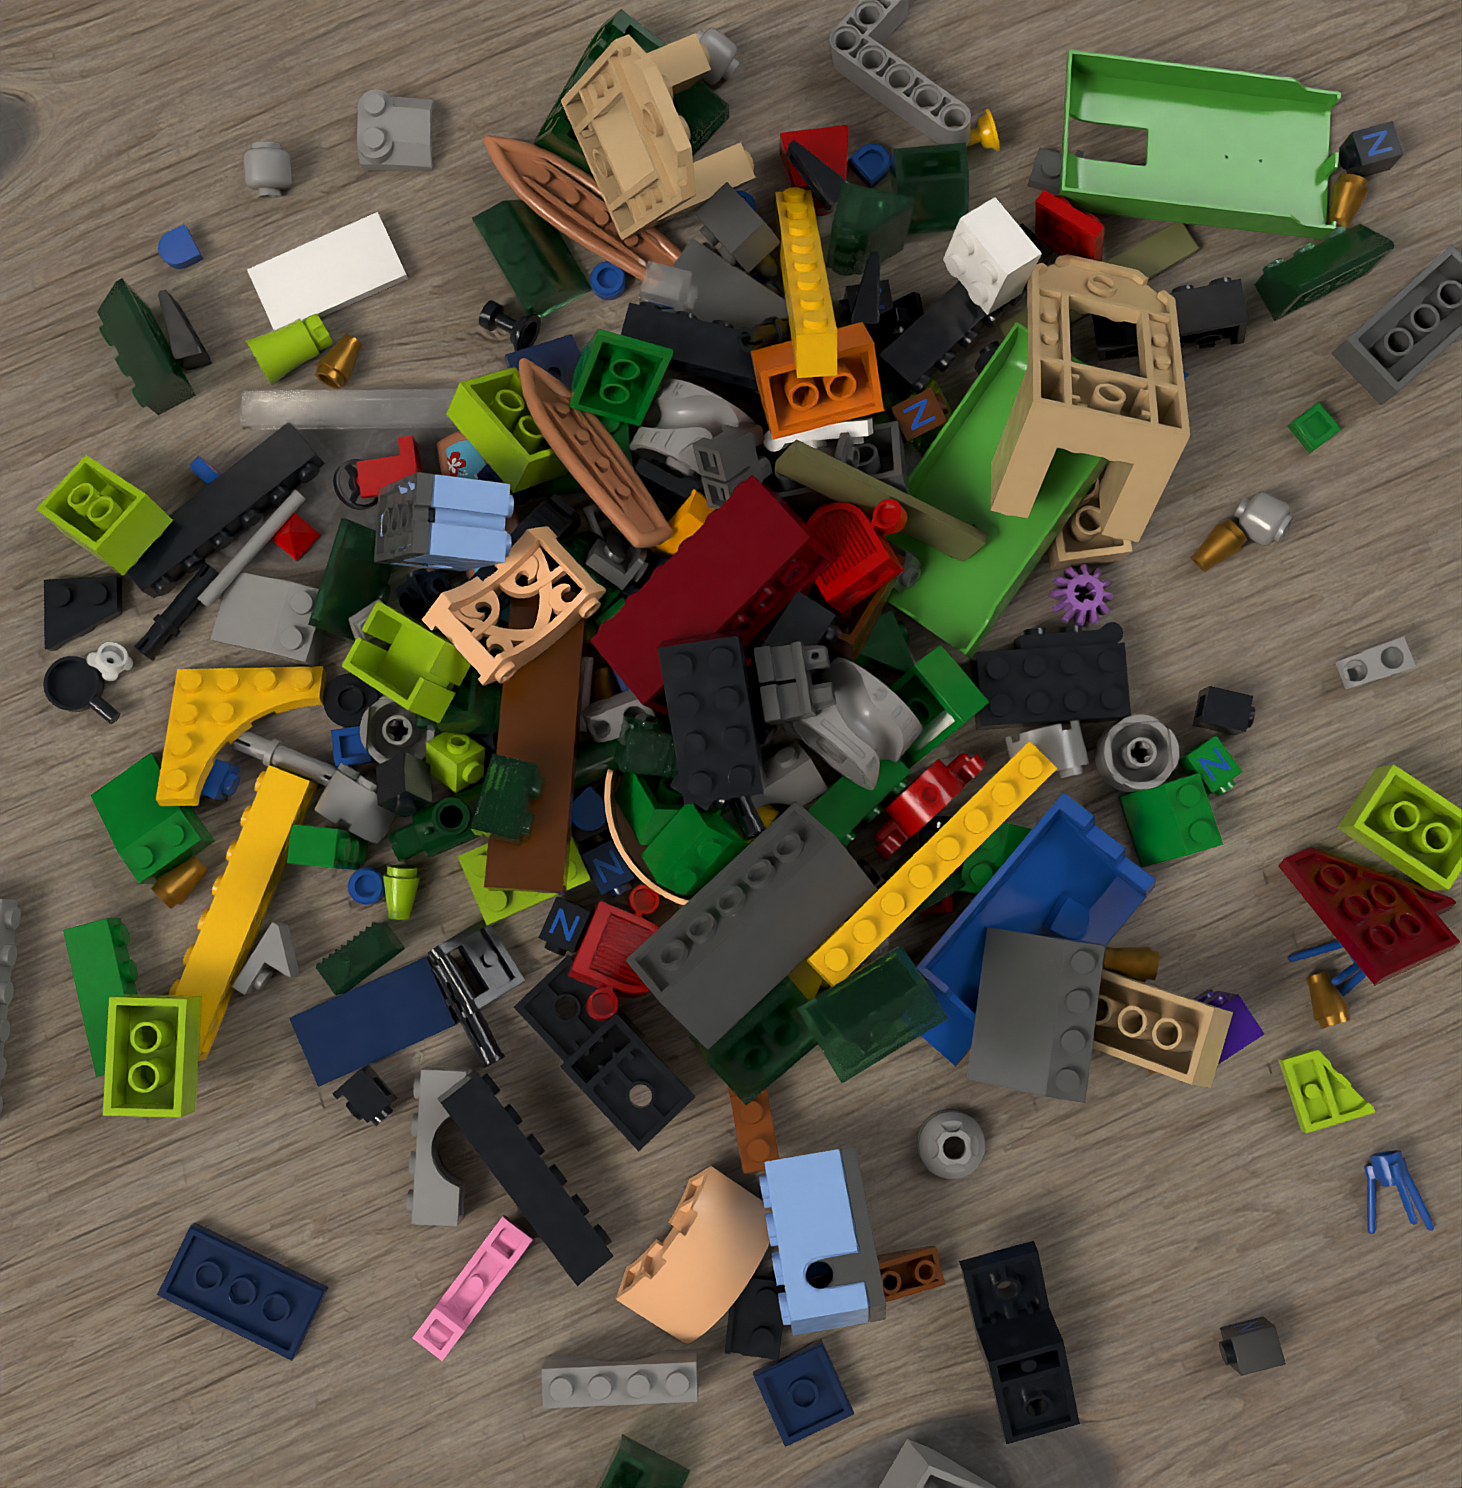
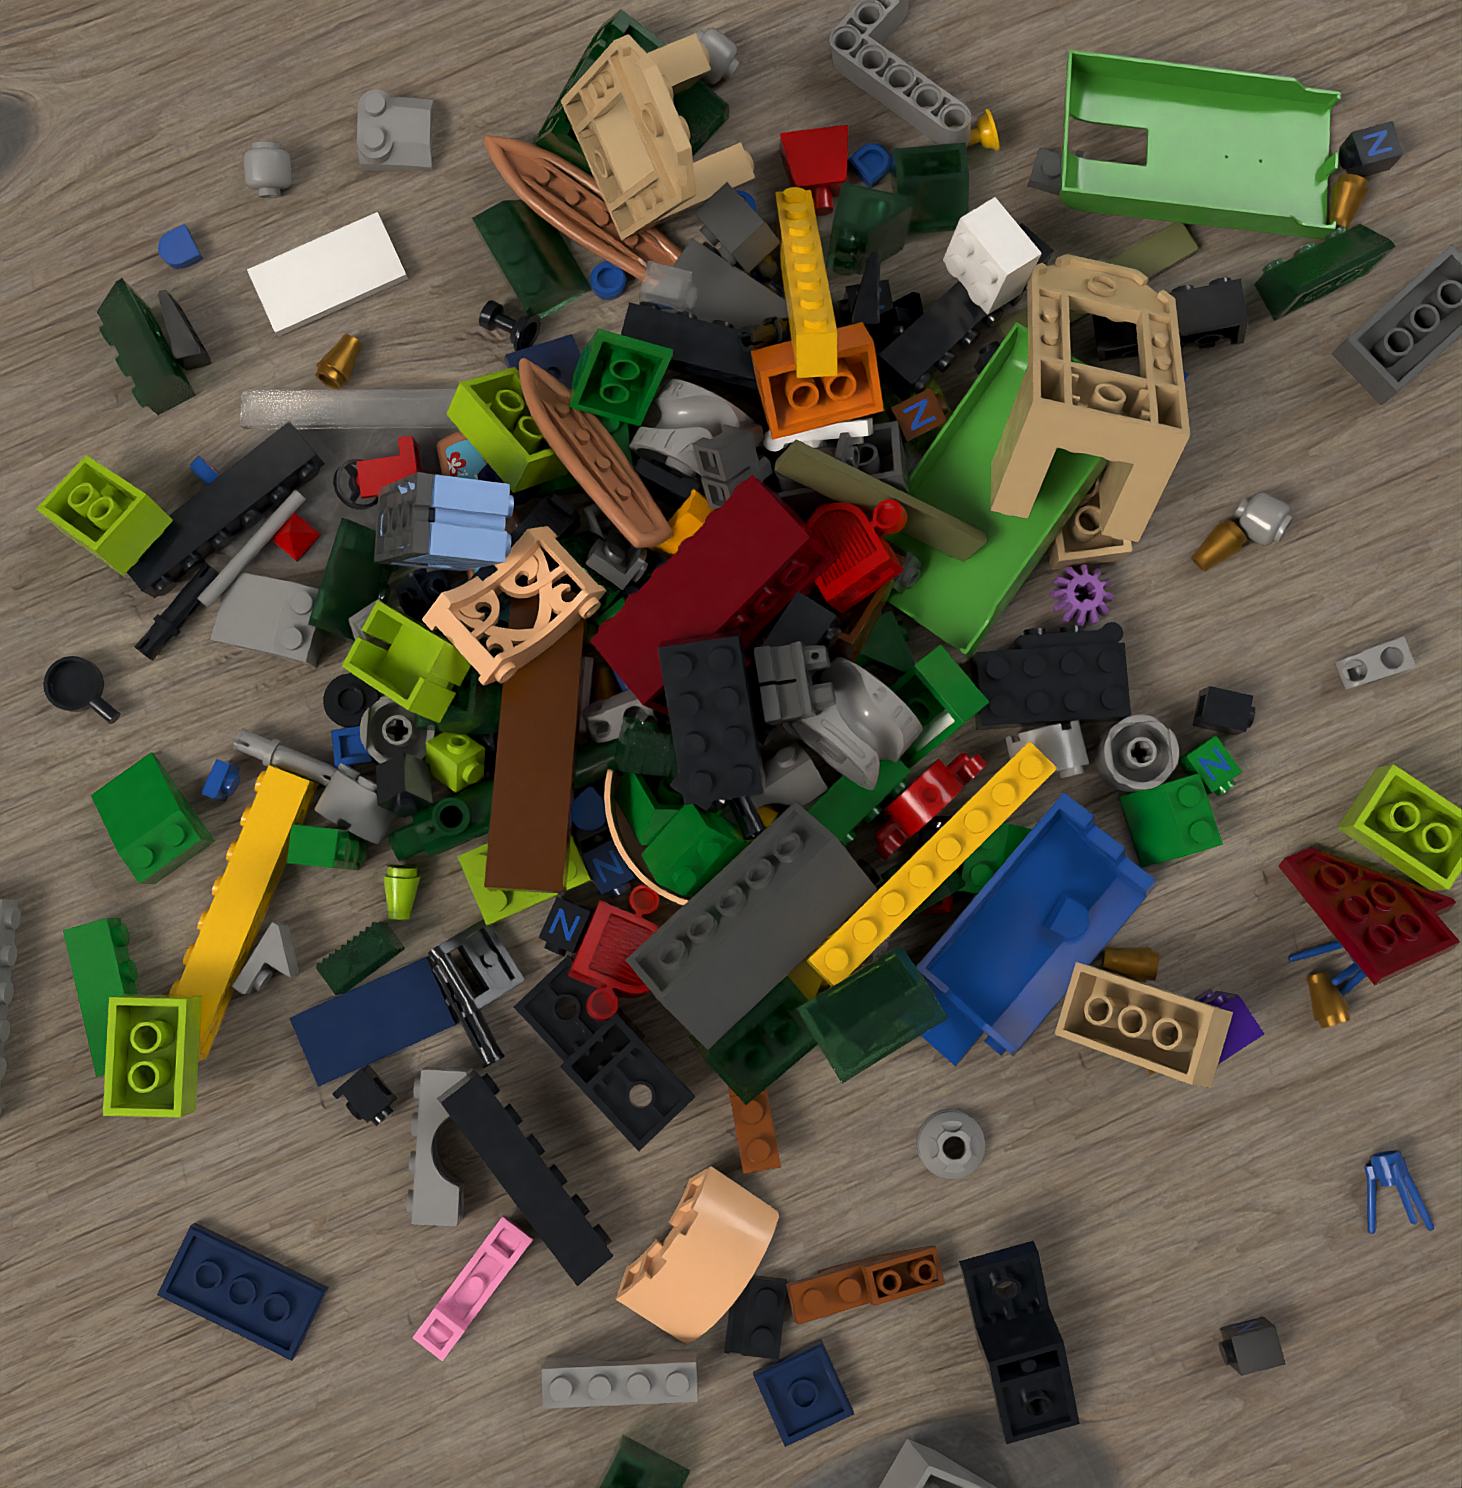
black wing [44,576,122,651] -> none
white plate [87,642,133,681] -> none
pearl gold cone [151,855,209,909] -> none
yellow plate [156,666,326,806] -> none
lime plant [245,313,333,386] -> none
blue tile [348,868,385,905] -> none
clear green brick [471,754,545,846] -> none
light blue piece [759,1146,886,1336] -> none
black slope [786,140,855,213] -> none
dark grey slope [967,927,1105,1103] -> none
red plate [1035,190,1105,262] -> none
lime wing [1278,1048,1375,1134] -> none
green tile [1287,402,1341,454] -> none

